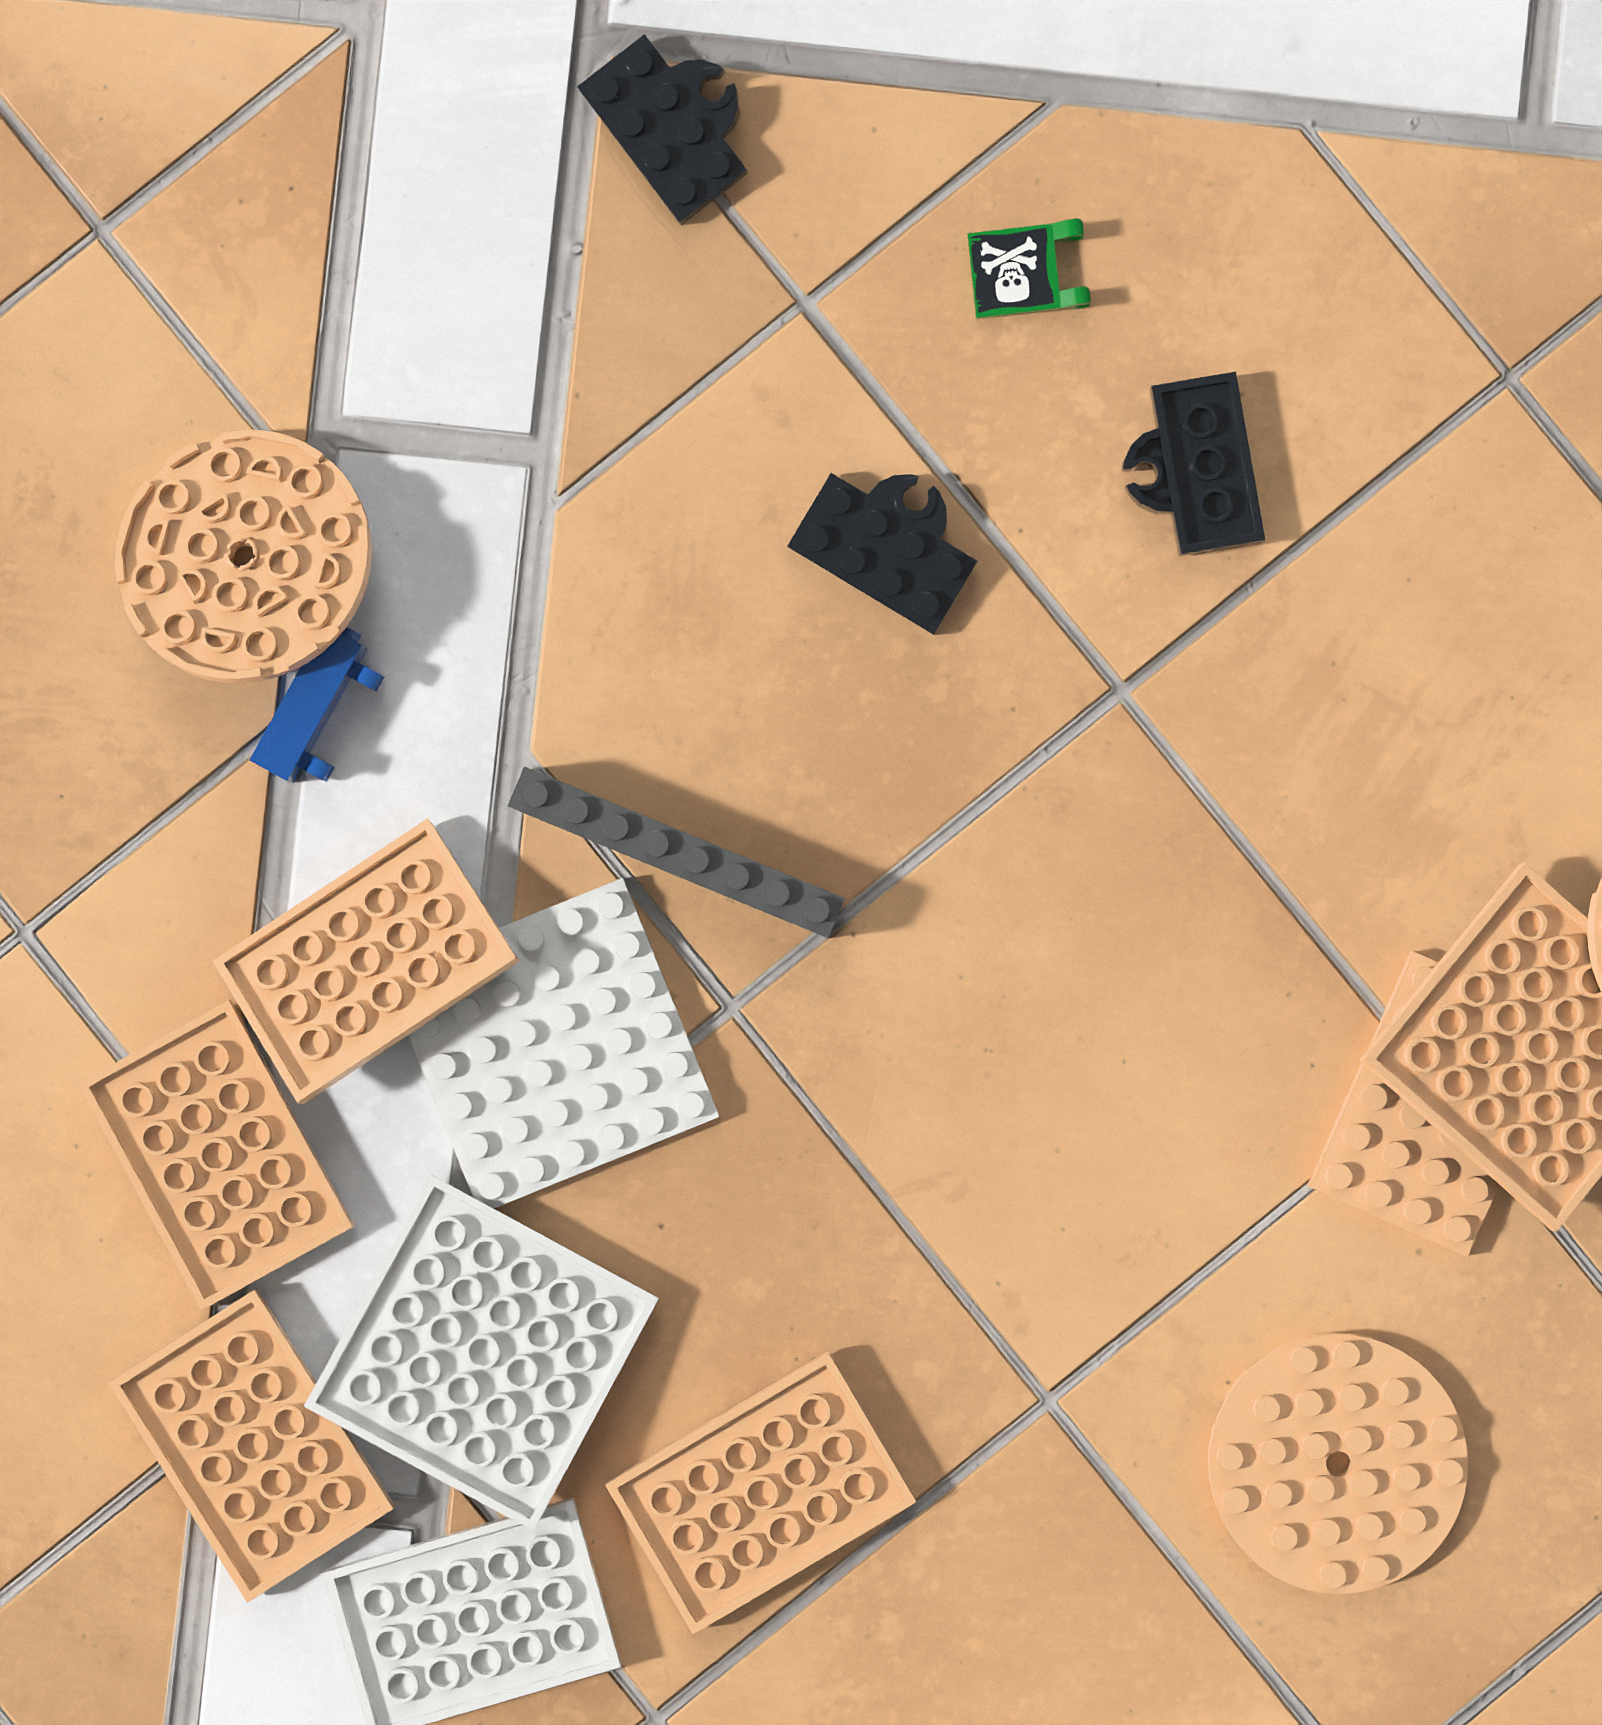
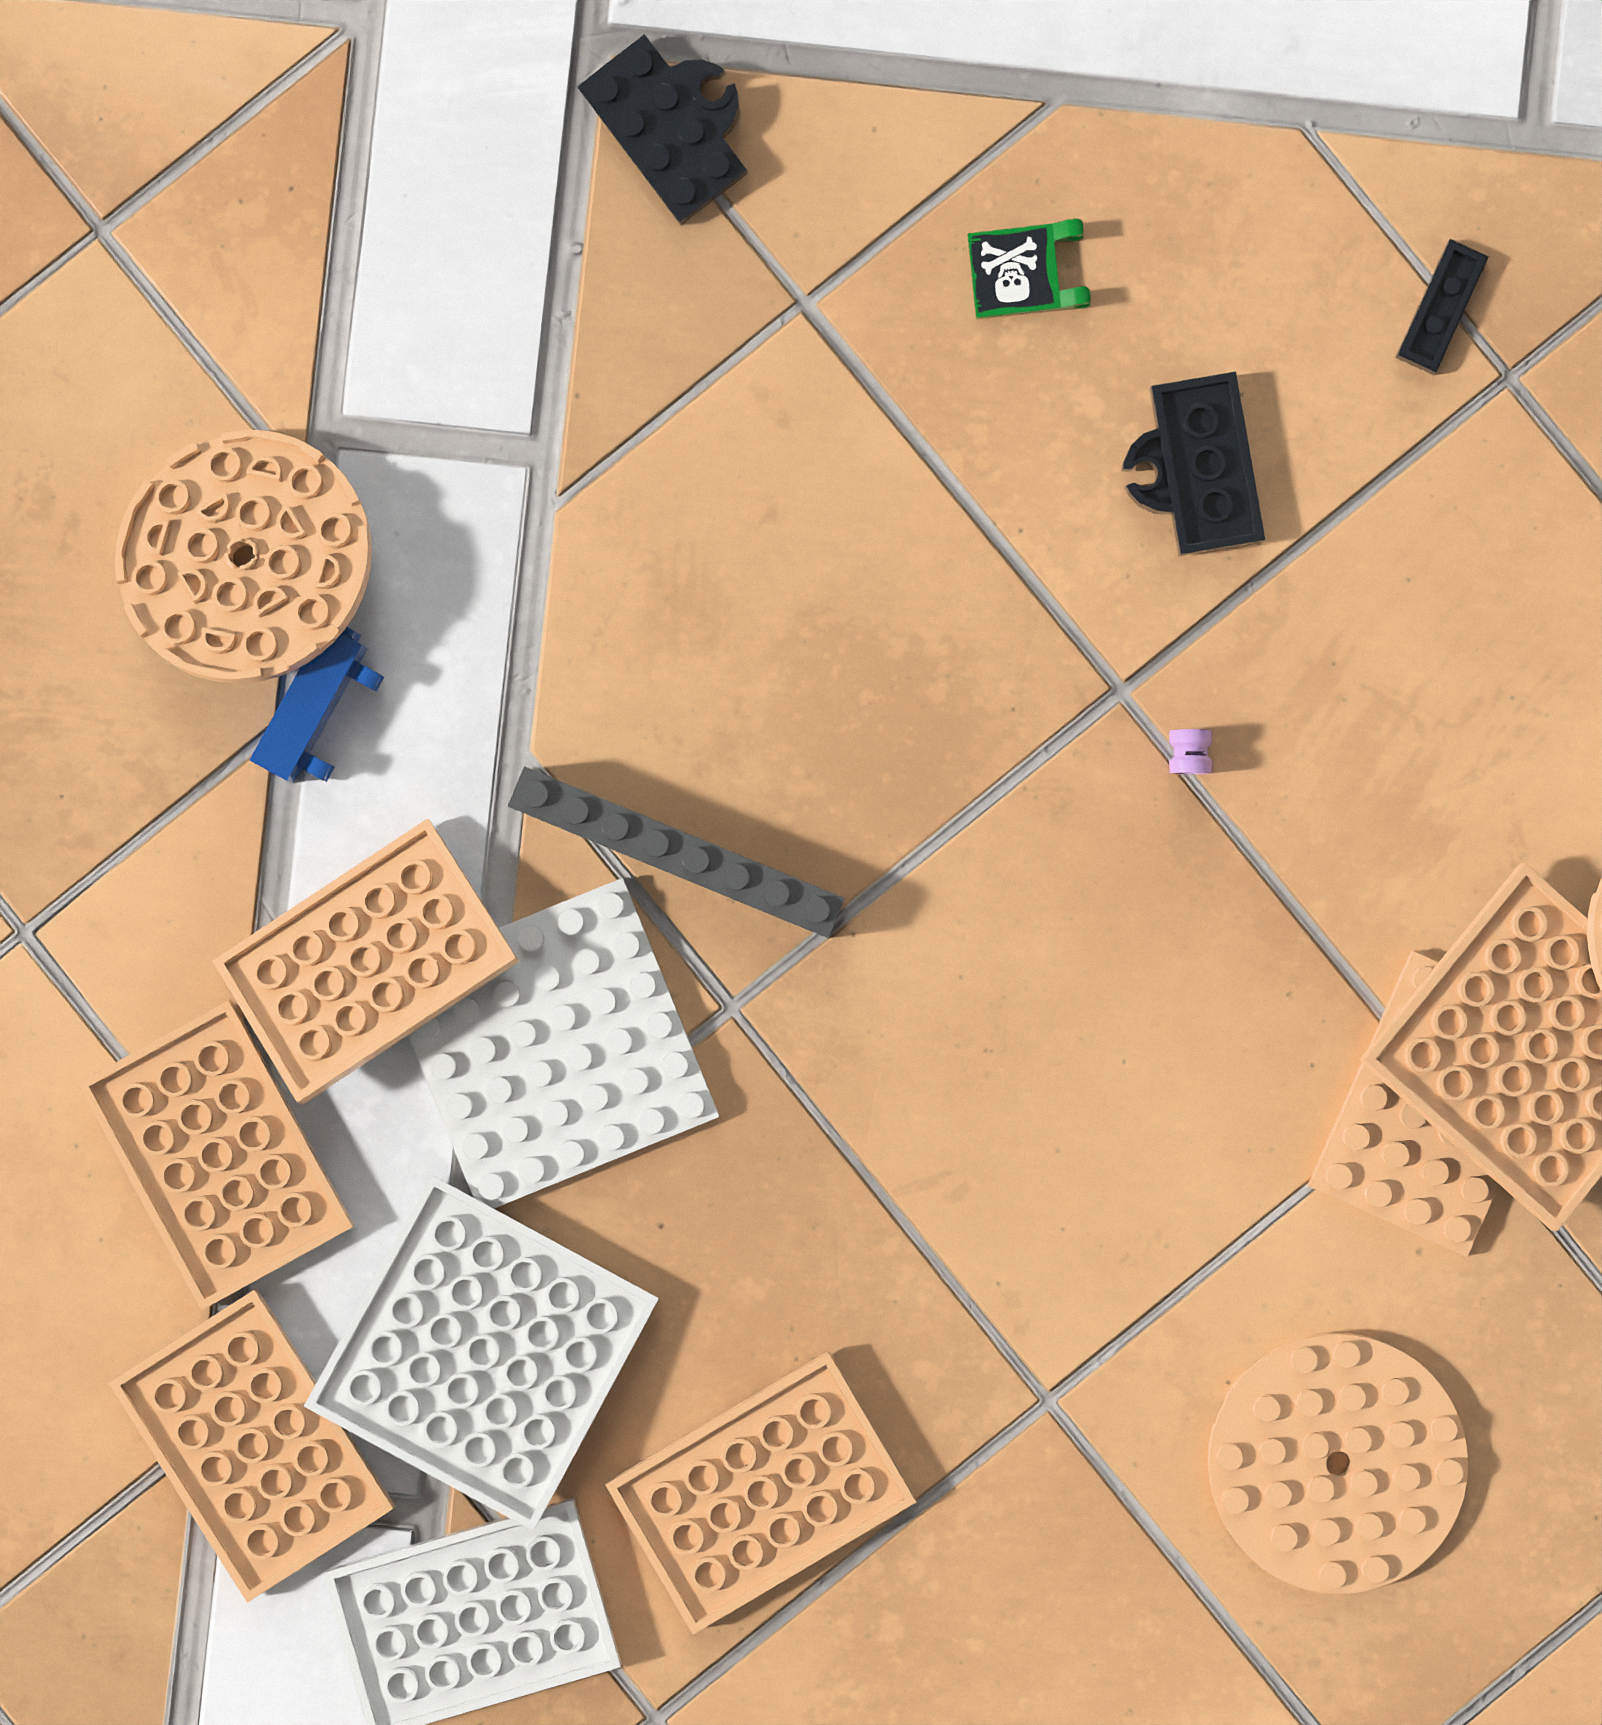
black plate [787,473,978,635] -> none
none -> lavender wheel [1169,729,1213,775]
none -> black tile [1395,239,1489,375]

